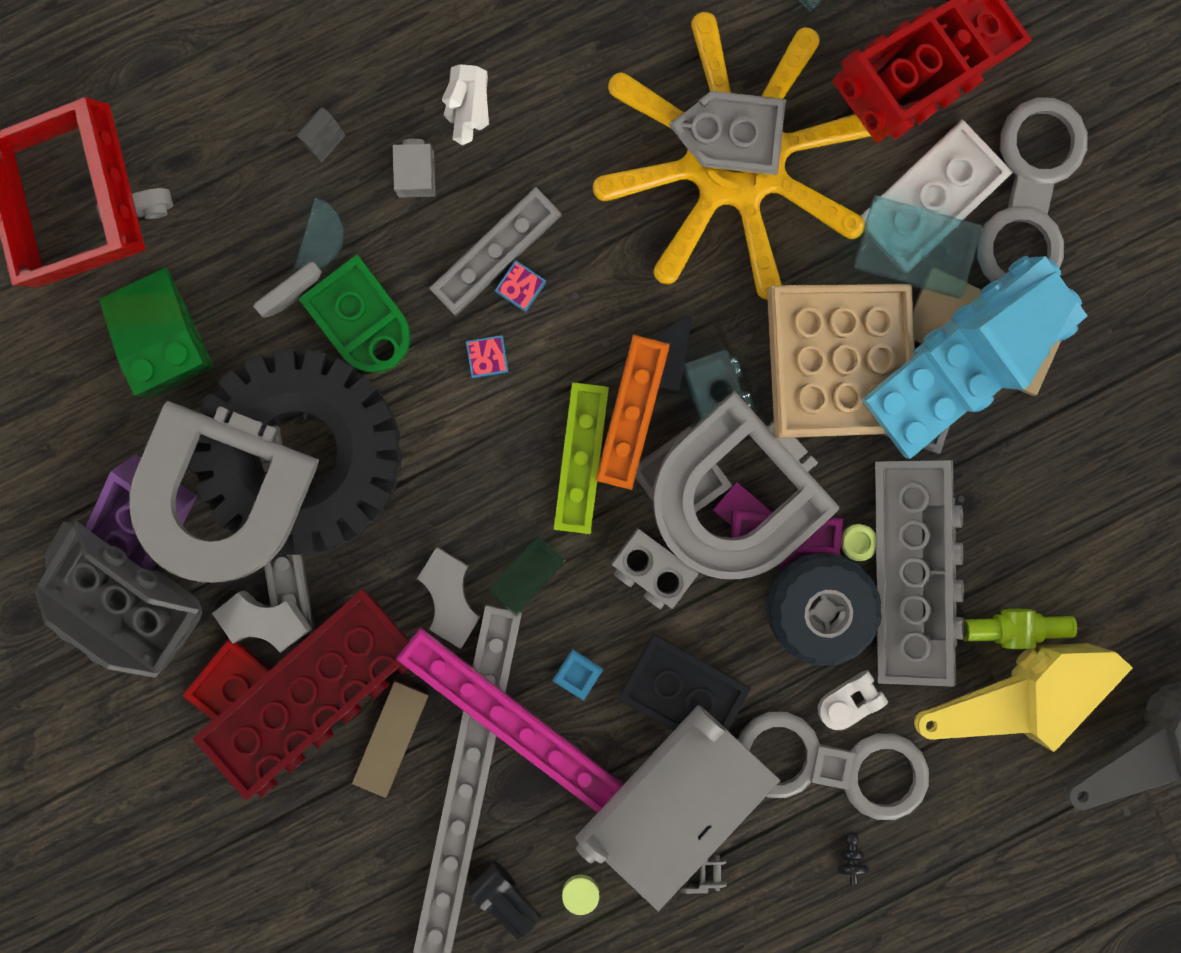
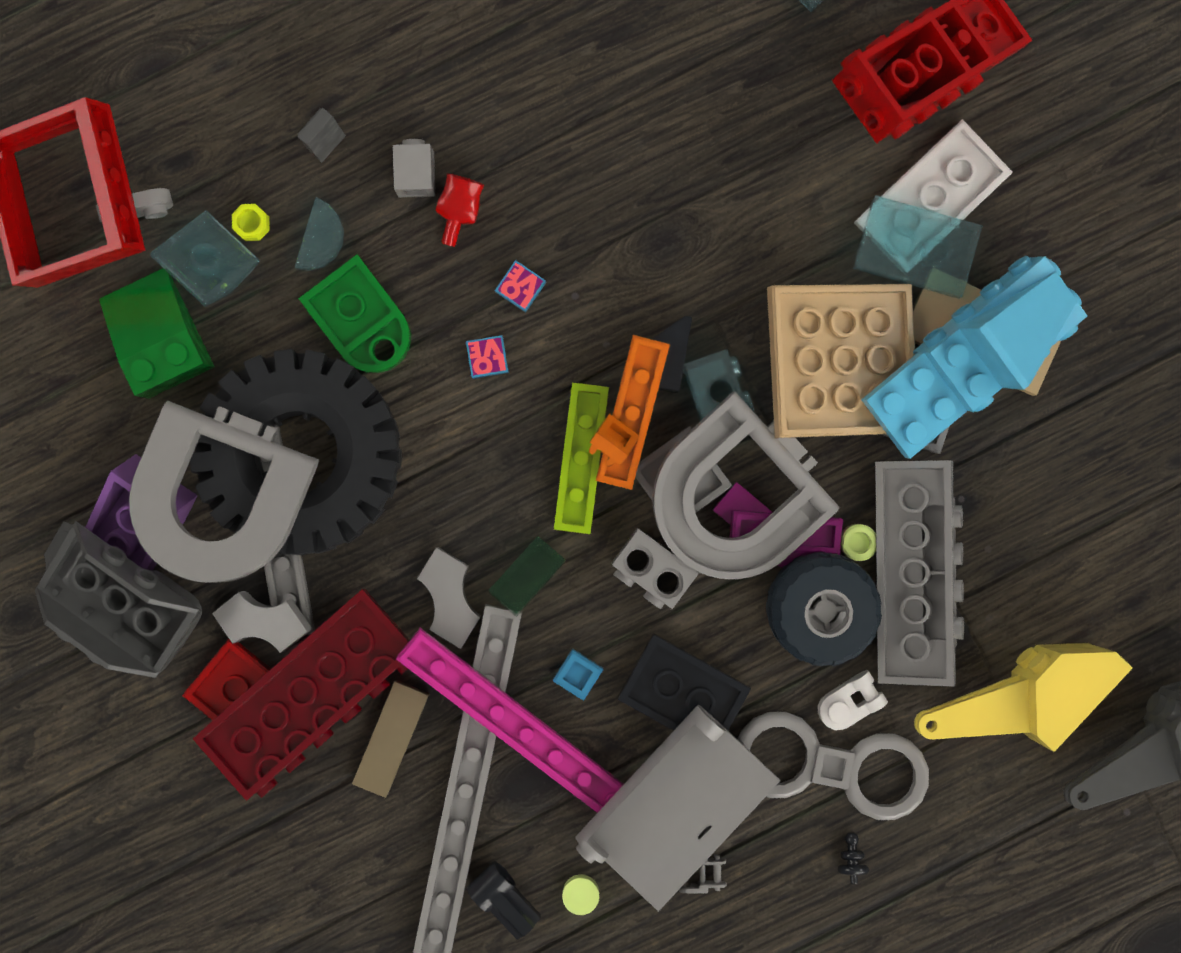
light grey tile [253,262,321,318] -> none
light grey tile [429,187,561,316] -> none
white rock [442,64,489,145] -> none
yellow animal [593,12,871,300] -> none
light grey tile [669,91,786,175] -> none
lime pin [963,609,1077,649] -> none
light grey bar [977,98,1088,282] -> none
none -> clear light blue slope [150,210,260,307]
none -> neon yellow tile [232,204,270,241]
none -> red piece [436,173,484,247]
none -> orange tile [589,414,640,467]

